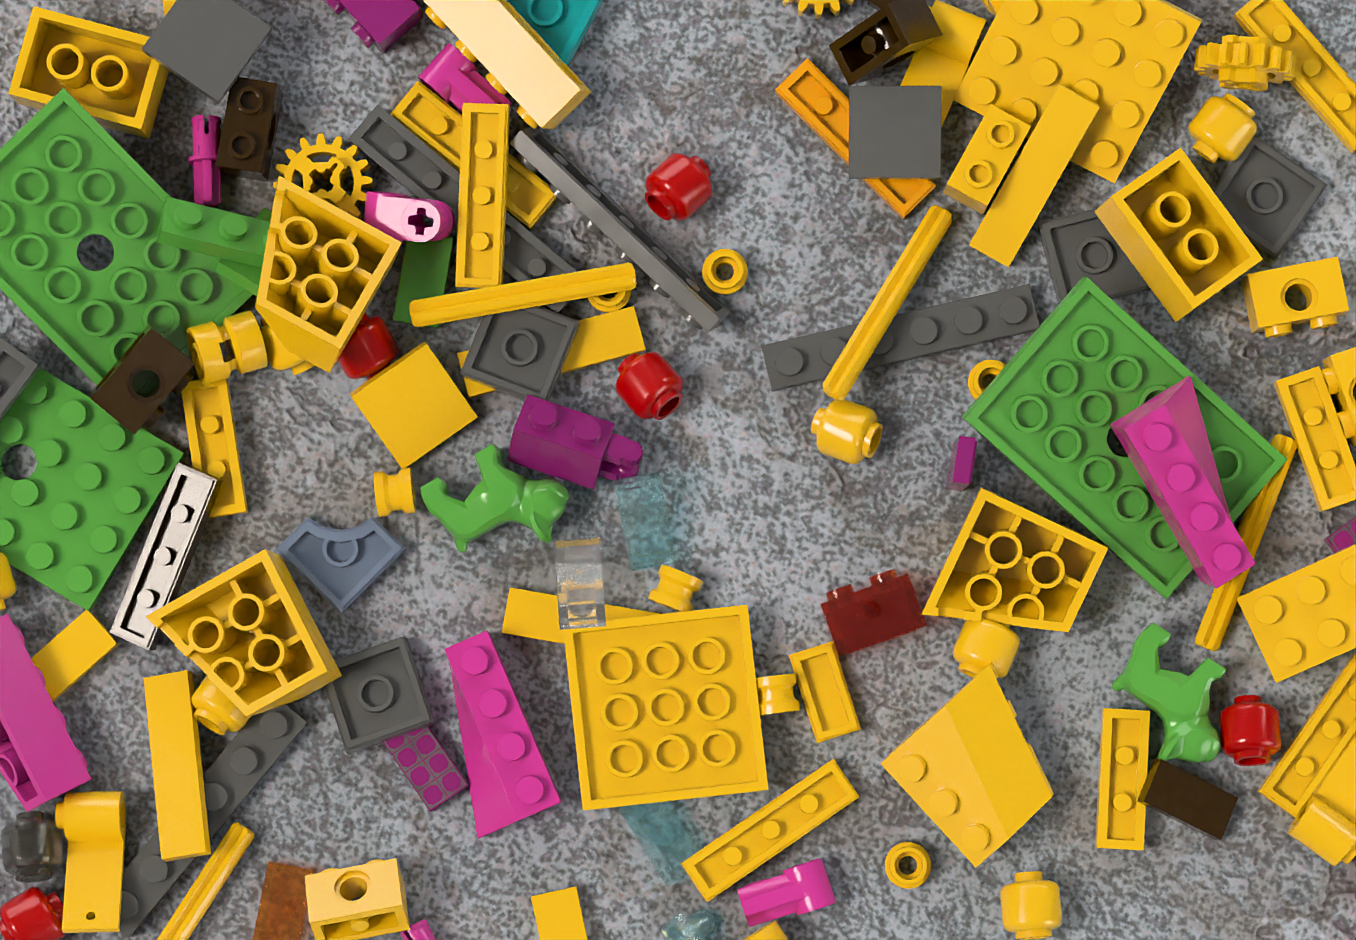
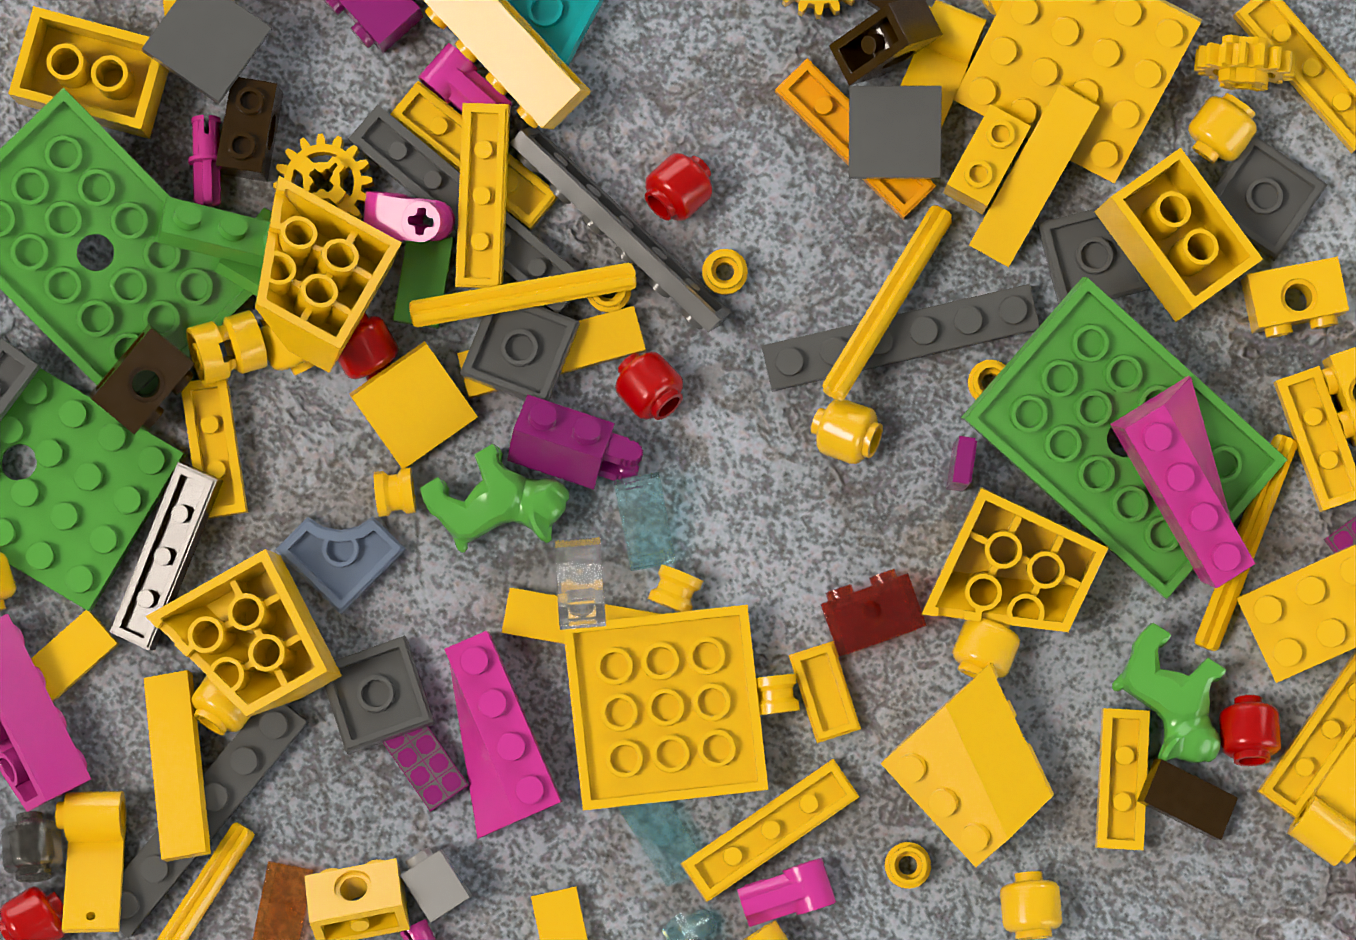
none -> light grey brick [400,847,472,923]

